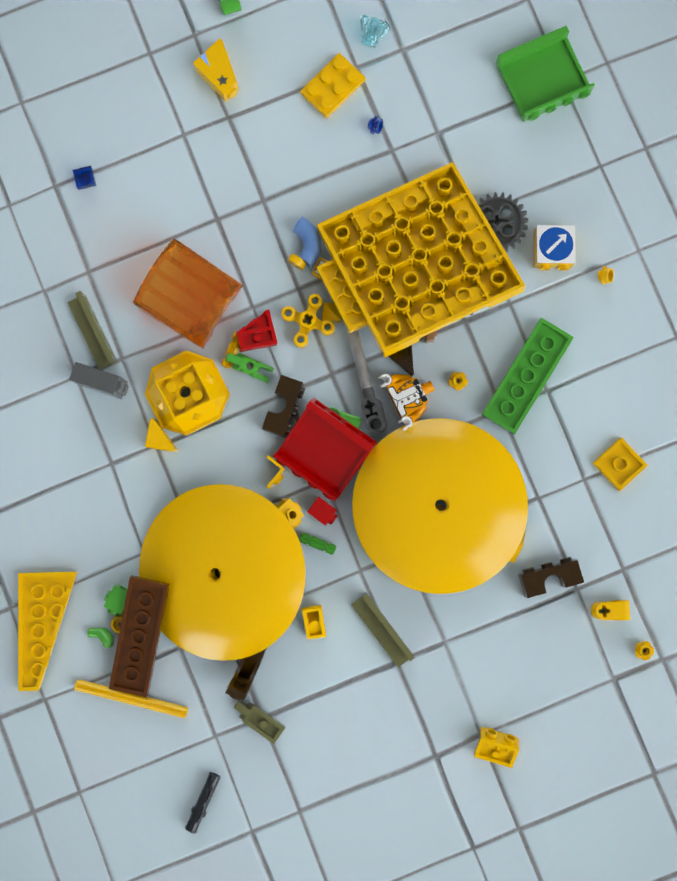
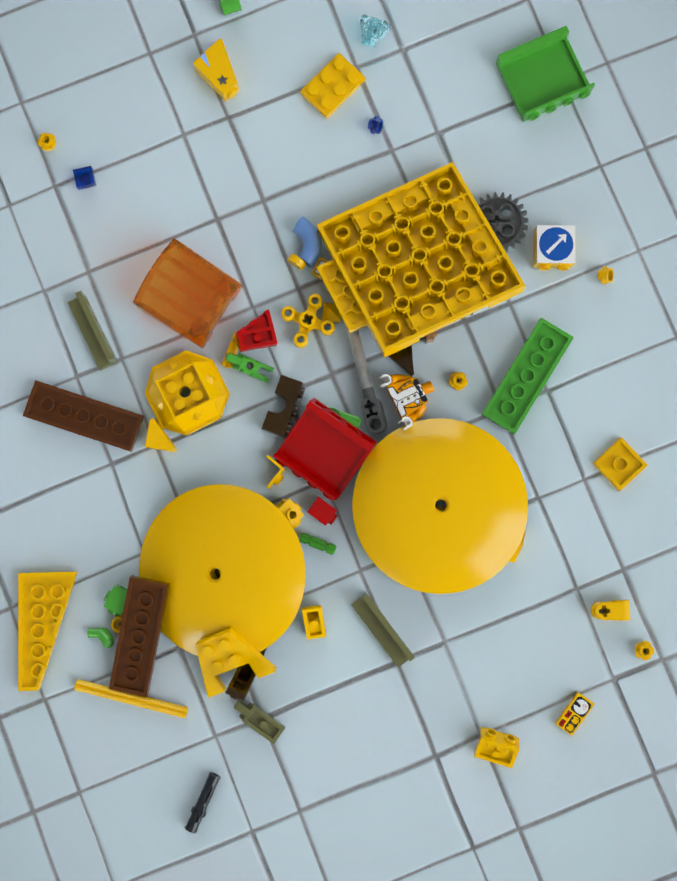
dark grey brick [69,362,128,399] -> none
dark brown arch [518,557,584,598] -> none
none -> reddish brown plate [23,380,144,452]
none -> yellow plate [37,132,56,151]
none -> yellow wing [195,628,277,698]
none -> tile [555,691,595,736]

